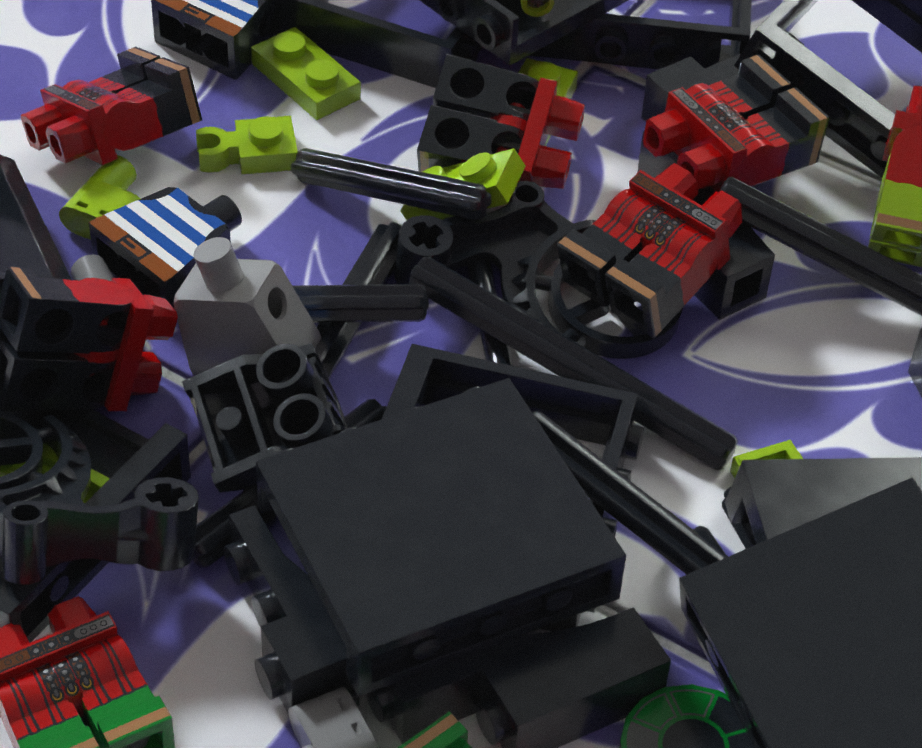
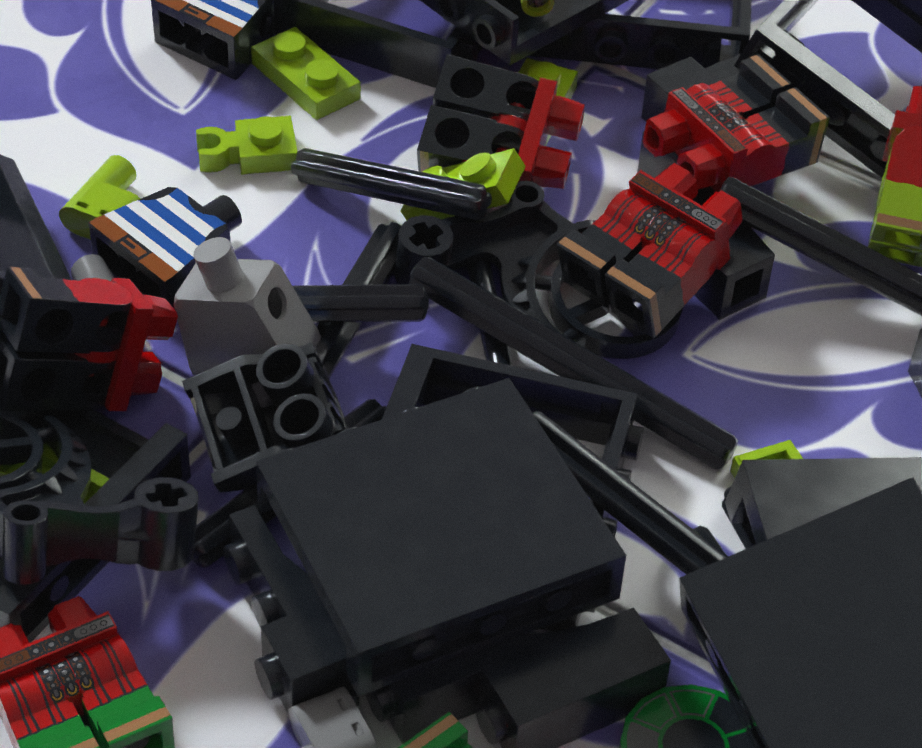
hips [21,46,202,165] -> none

